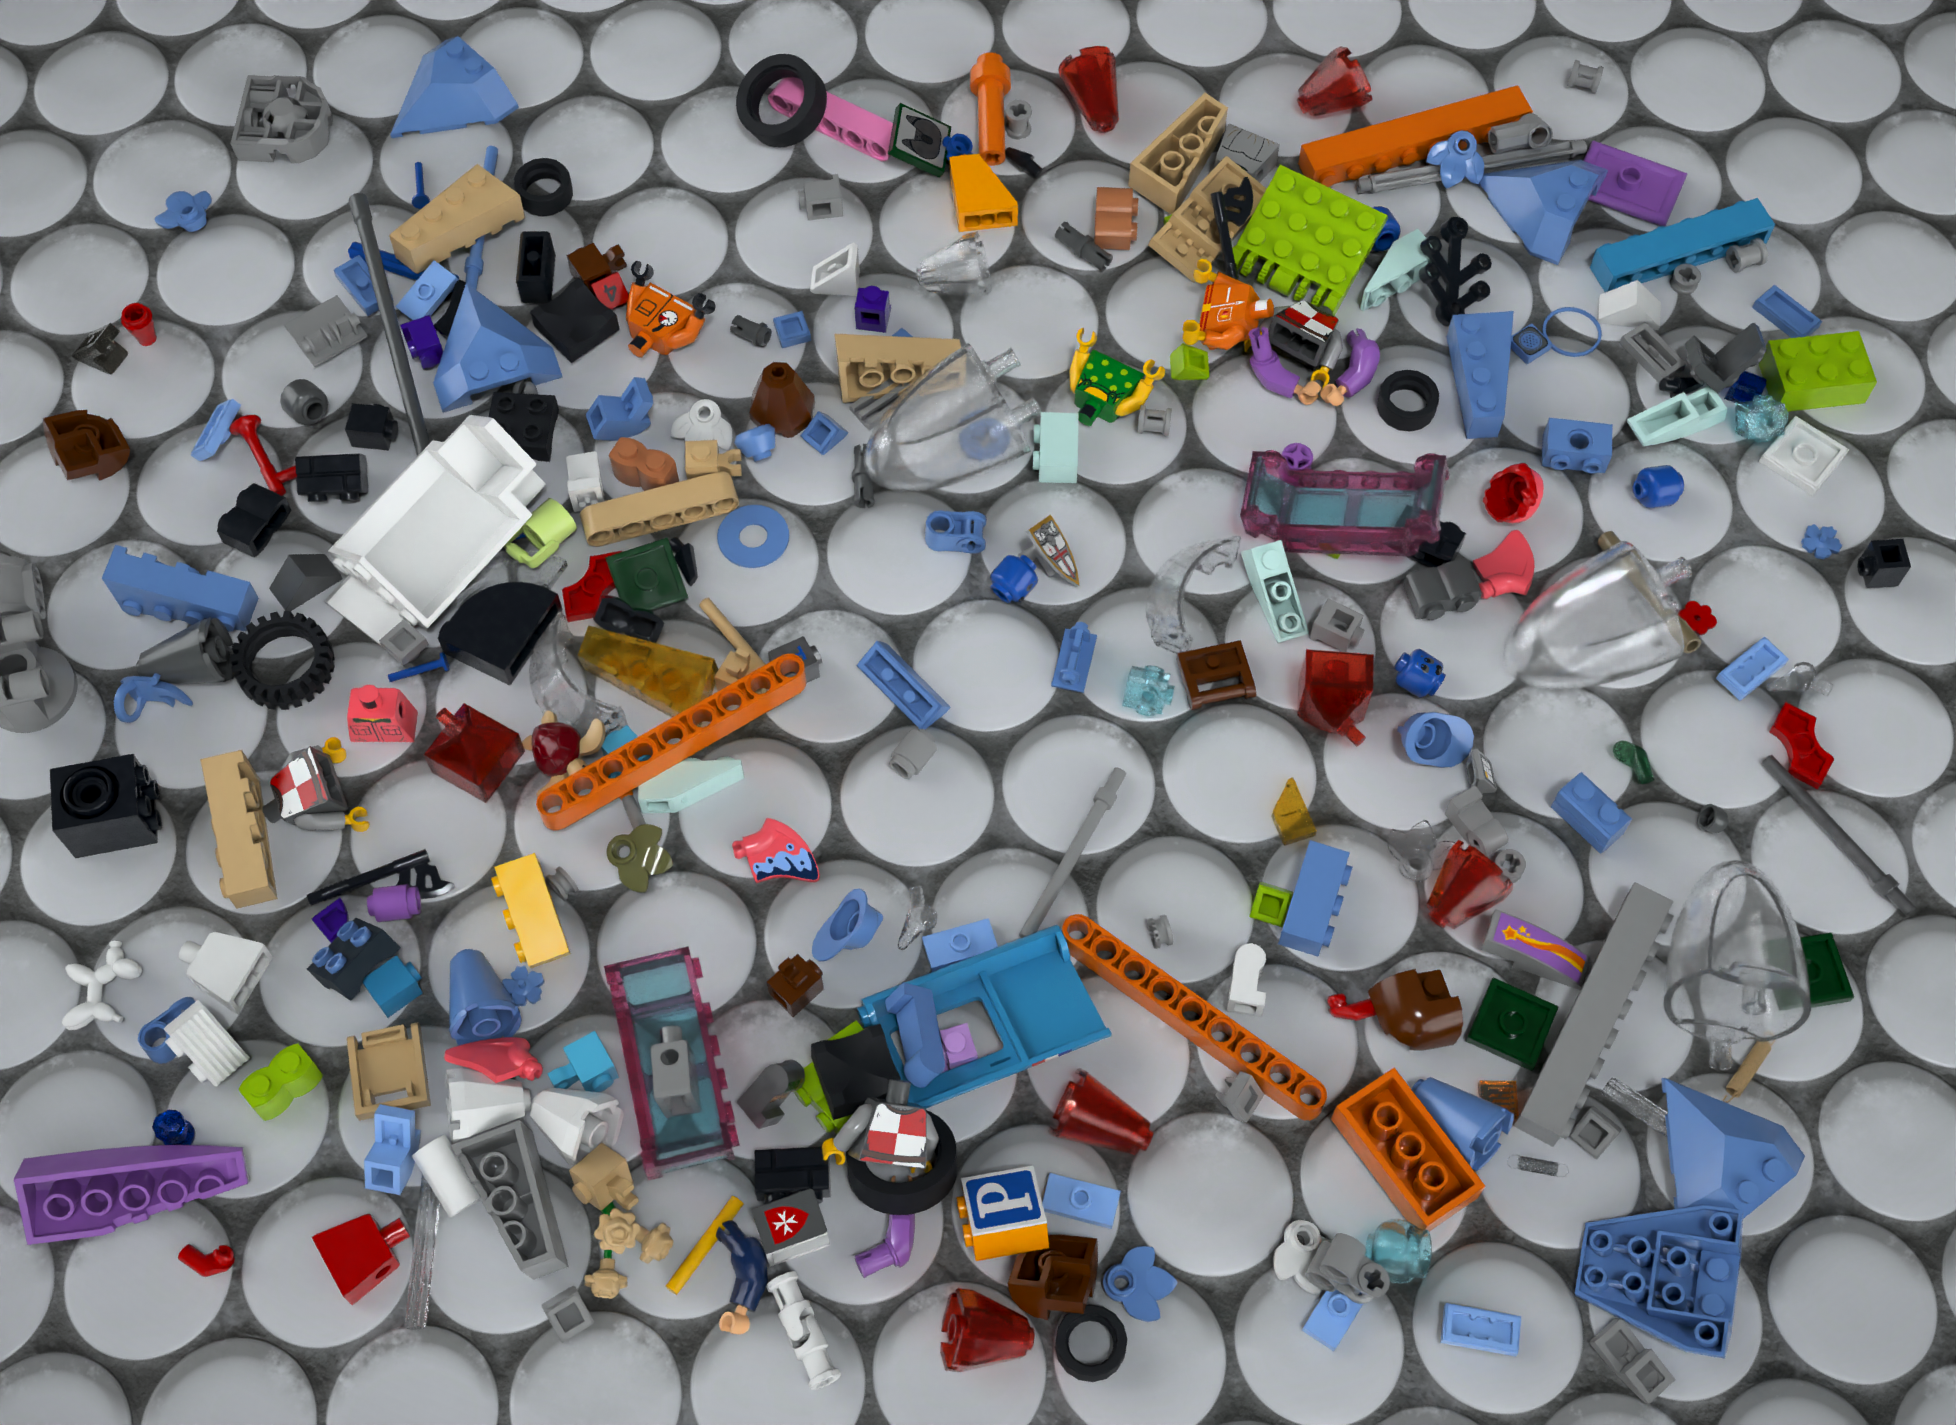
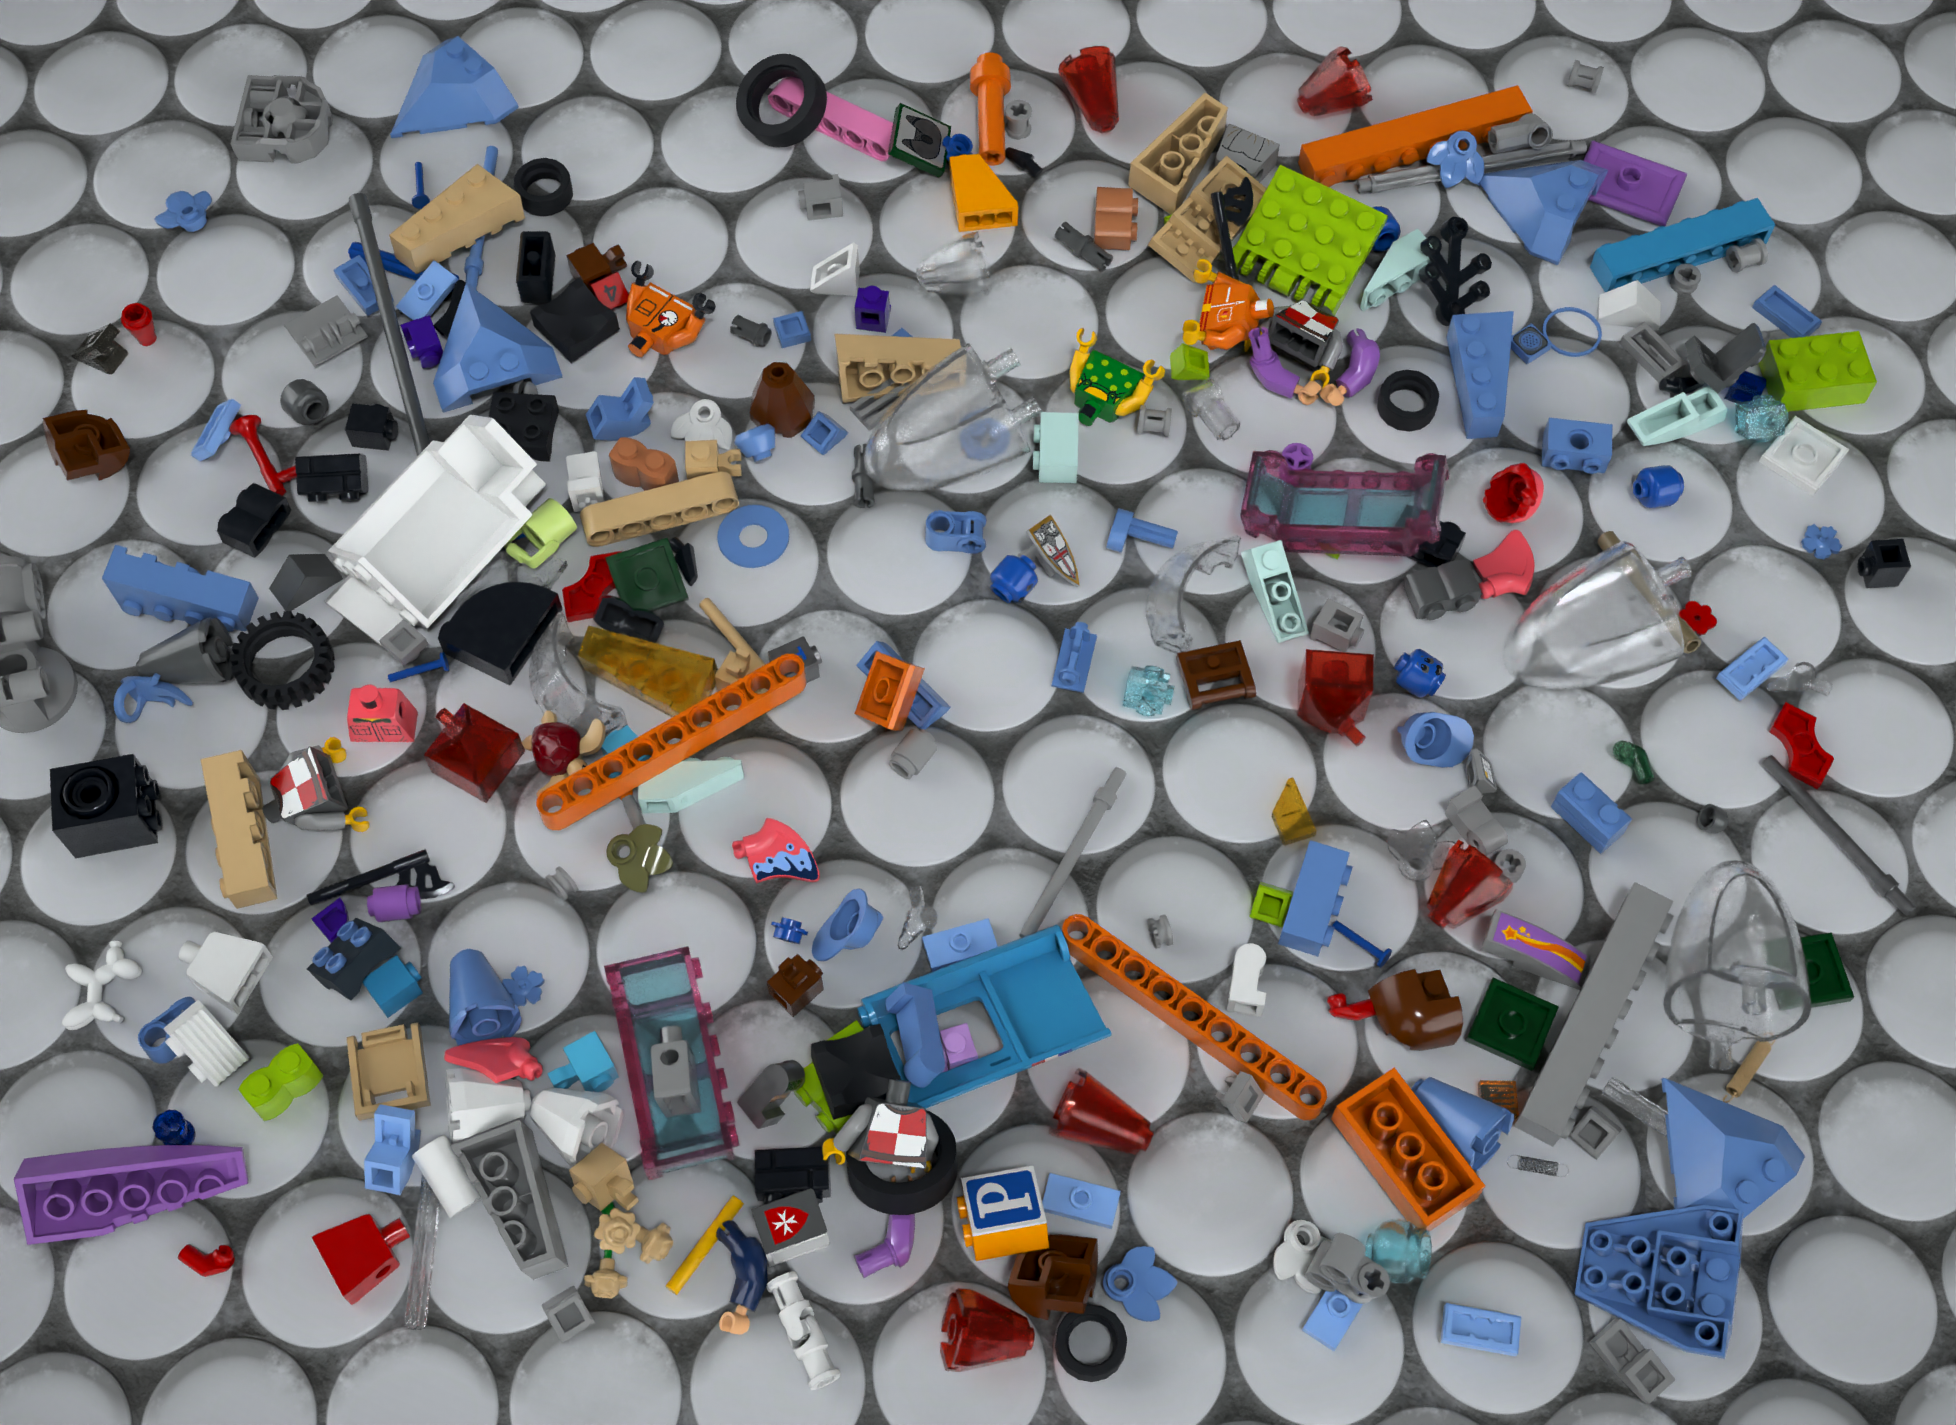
yellow wedge [491,853,571,968] -> none
none -> blue plate [771,917,808,944]
none -> orange slope [854,651,925,731]
none -> medium blue piece [1106,508,1178,553]
none -> clear piece [1182,378,1241,441]
none -> blue pin [1332,920,1392,968]

